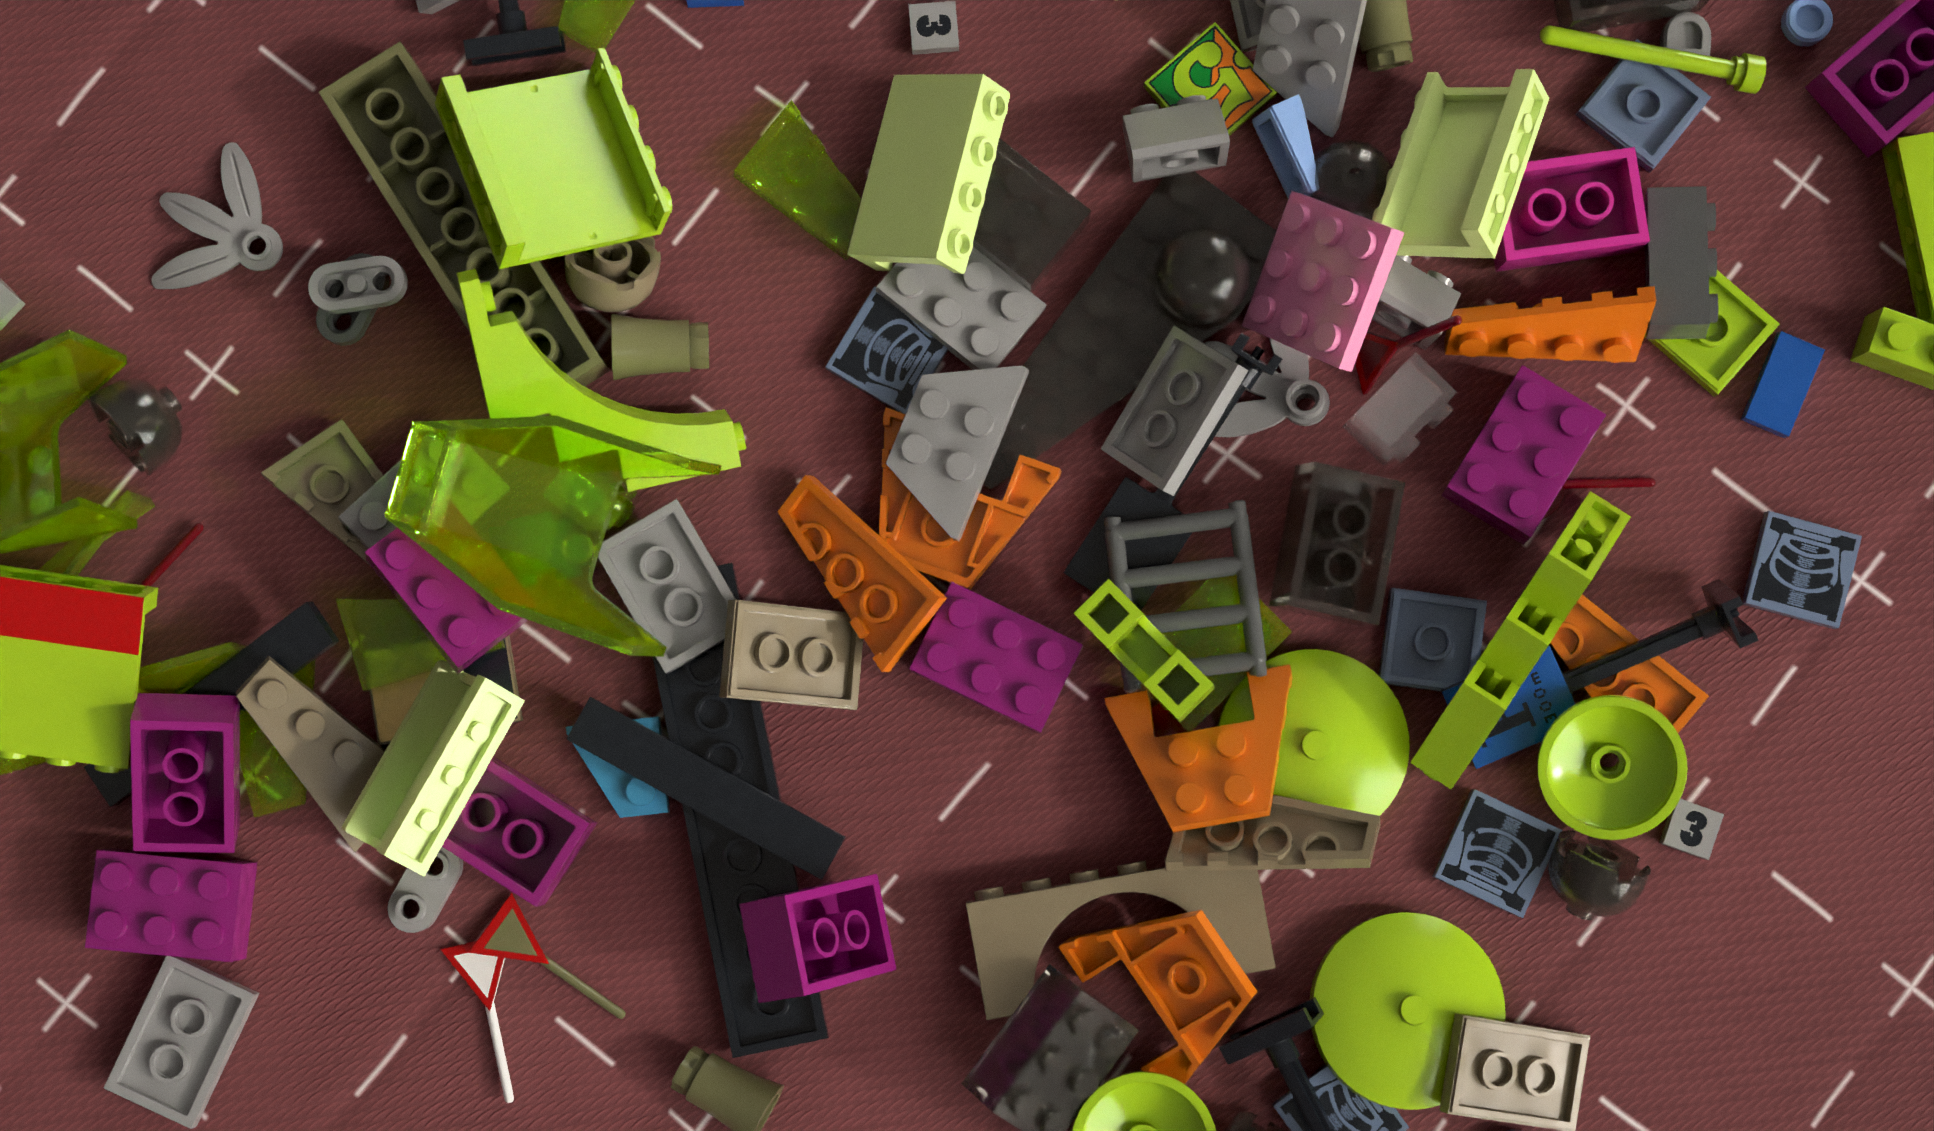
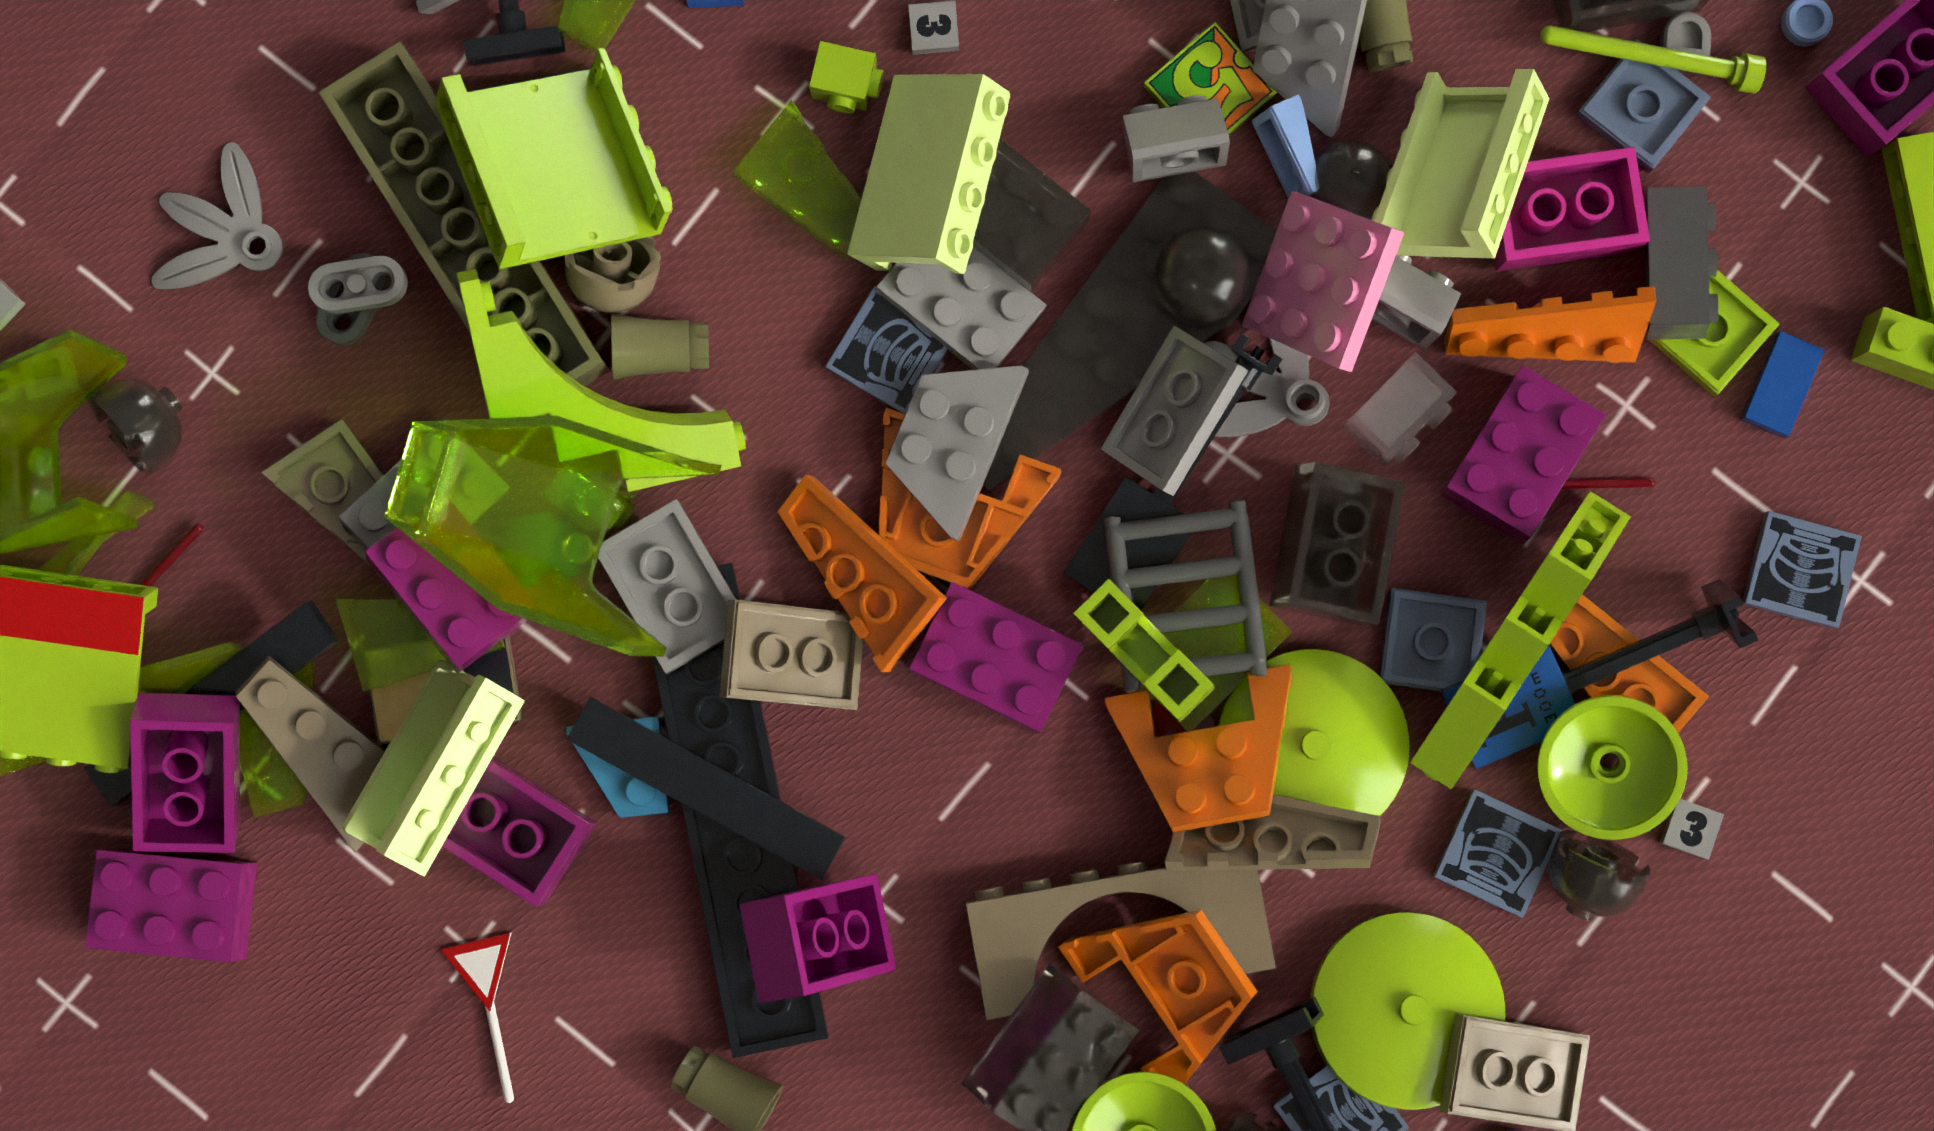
light grey plate [104,956,259,1129] -> none
light grey plate [388,847,463,933] -> none
piece [469,893,626,1019] -> none
dark red piece [1355,315,1462,395] -> none
none -> lime brick [809,41,884,114]

